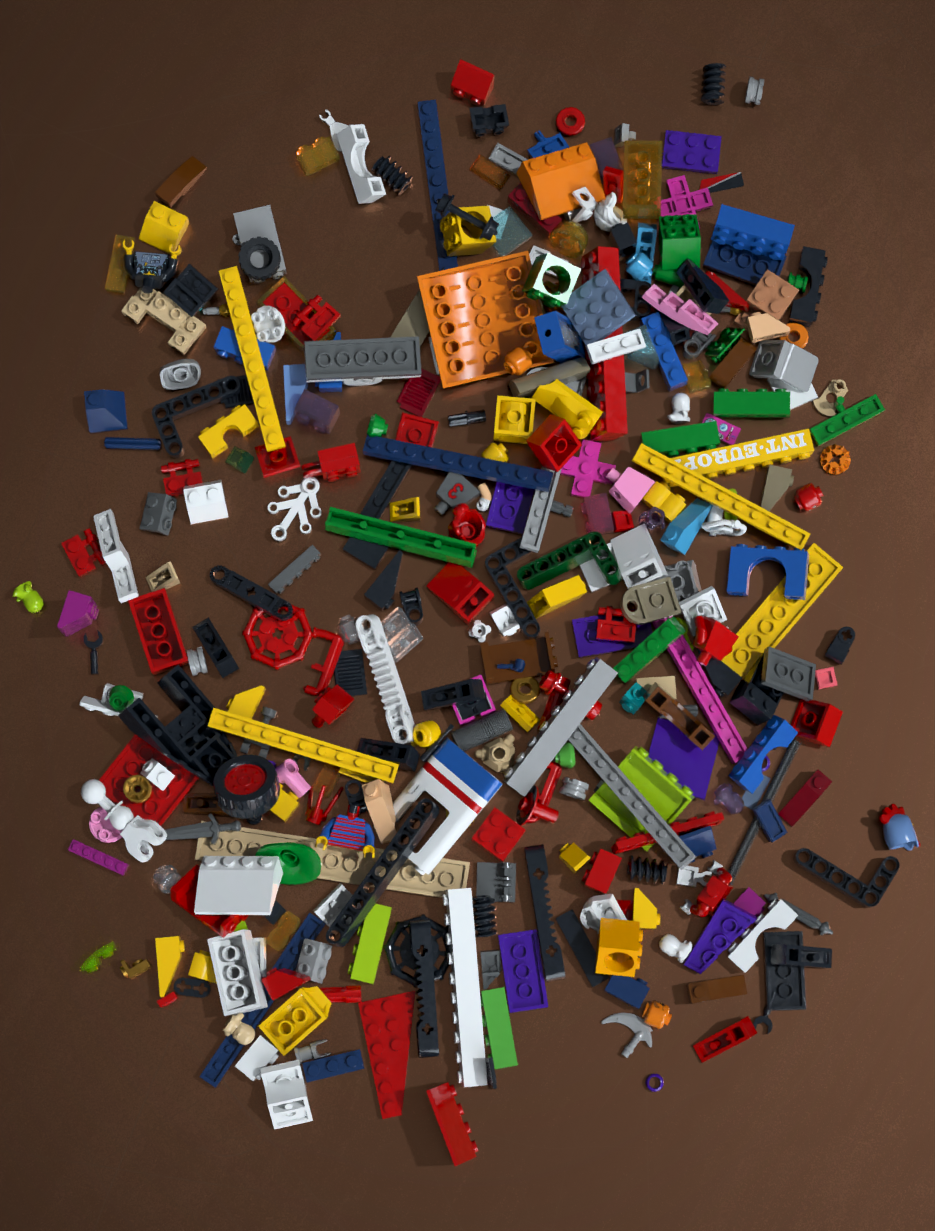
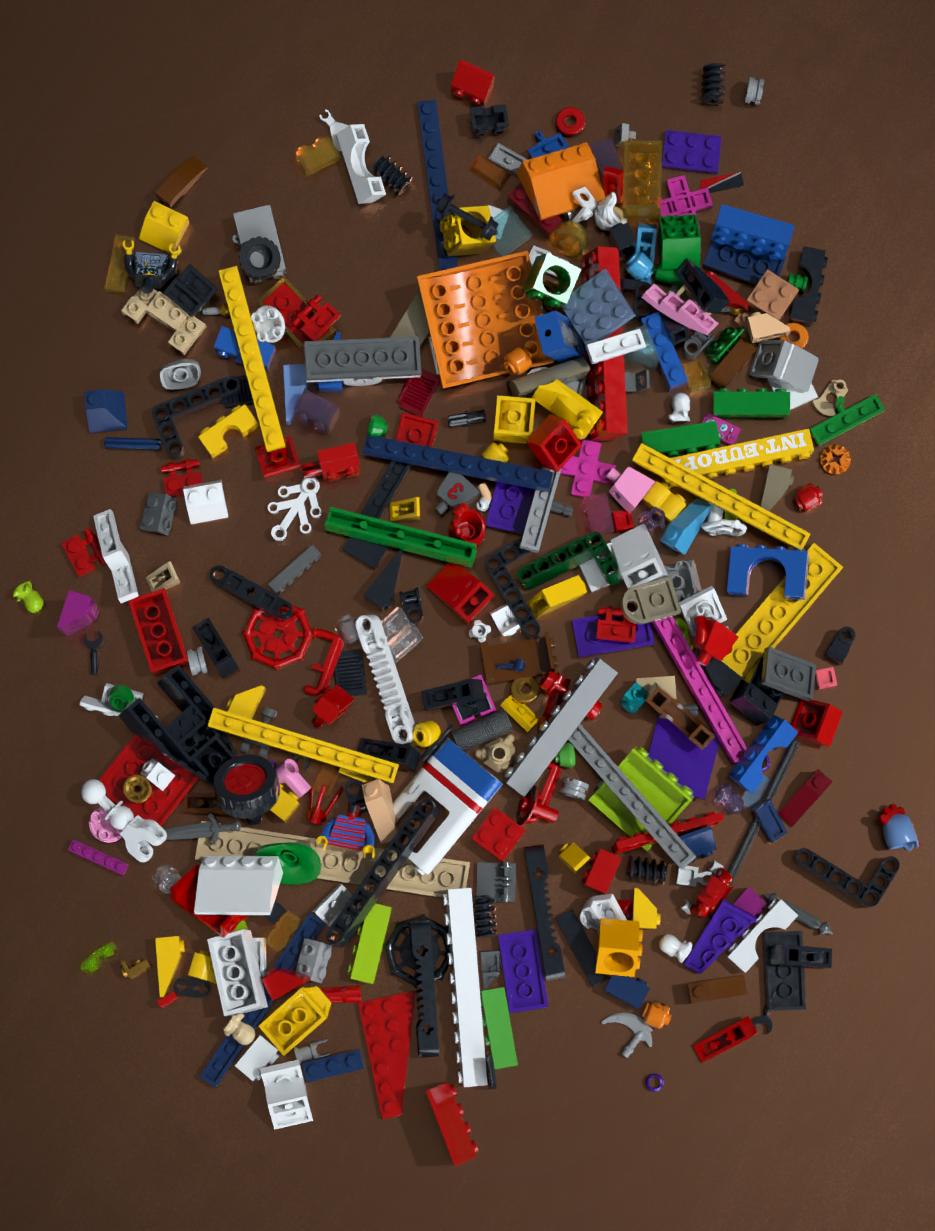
clear green slope [225,446,254,473] -> none
green brick [613,617,686,683] -> none

